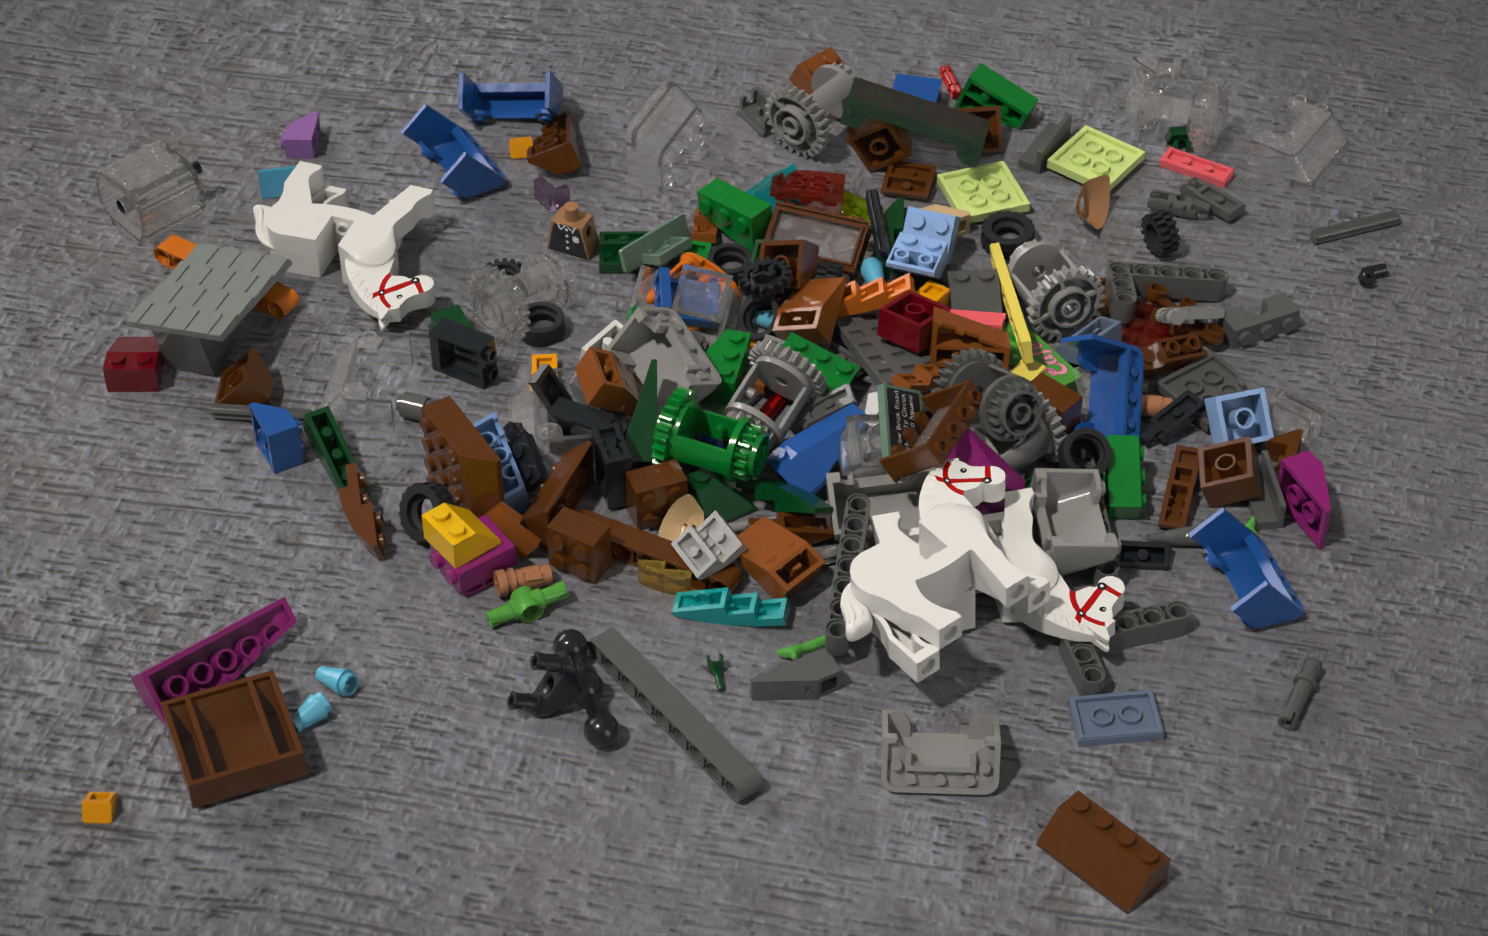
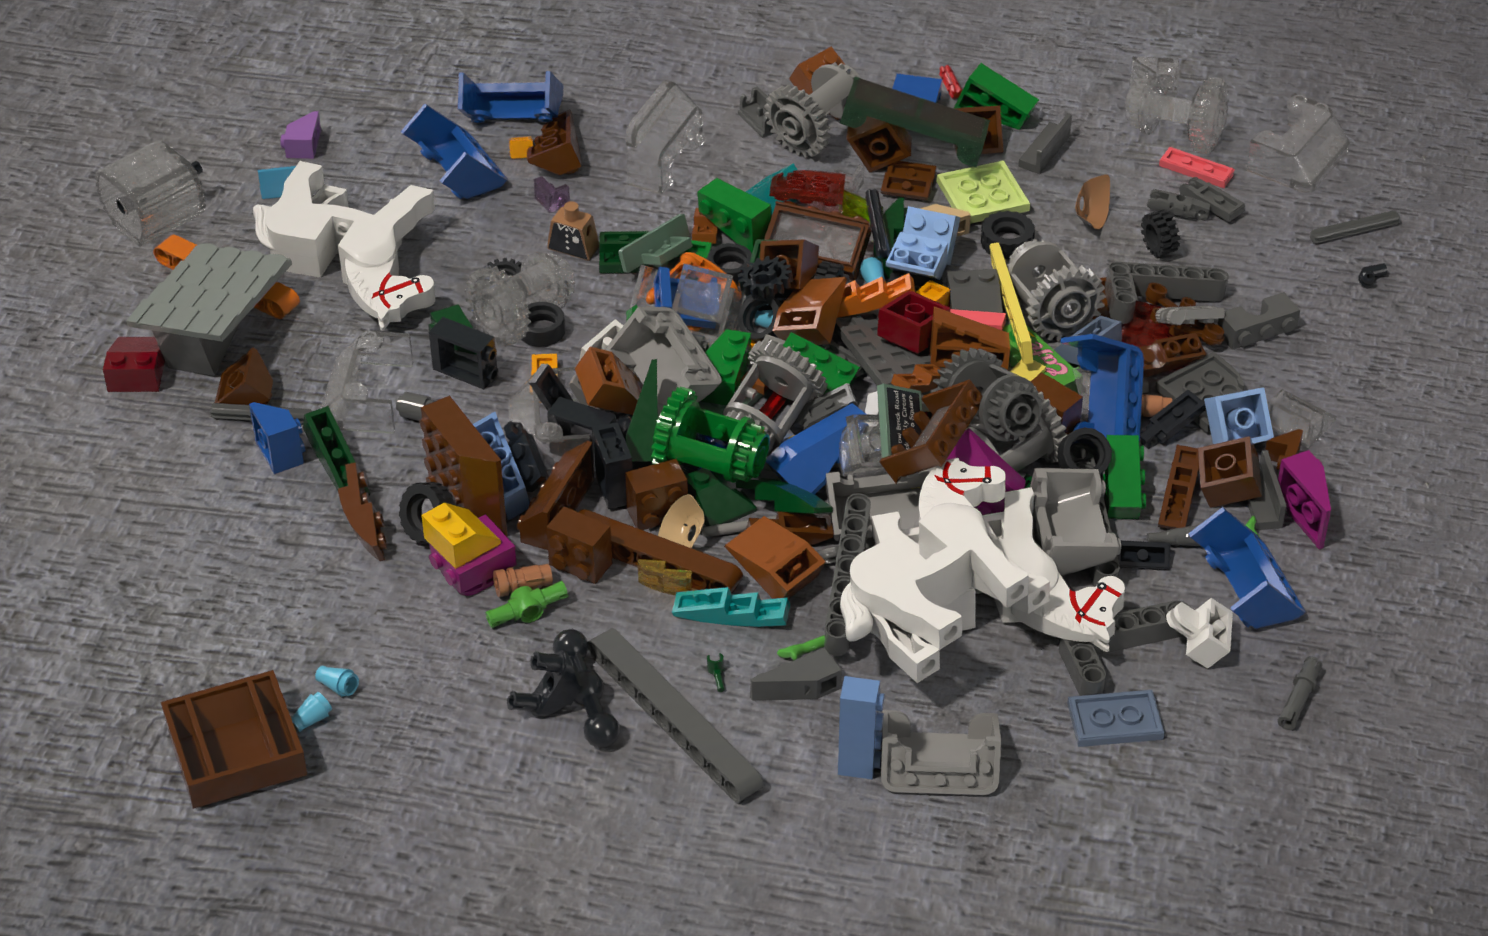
light orange slope [82,792,118,824] -> none
magenta wedge [130,597,297,725] -> none
dark orange slope [486,501,541,559] -> none
light grey slope [671,510,748,580] -> none
reddish brown slope [1036,790,1170,915] -> none
yellowish green plate [1046,125,1145,191] -> none
dark green tile [1165,125,1194,151] -> none
none -> medium blue wedge [838,676,885,780]
none -> white brick [1166,598,1233,669]

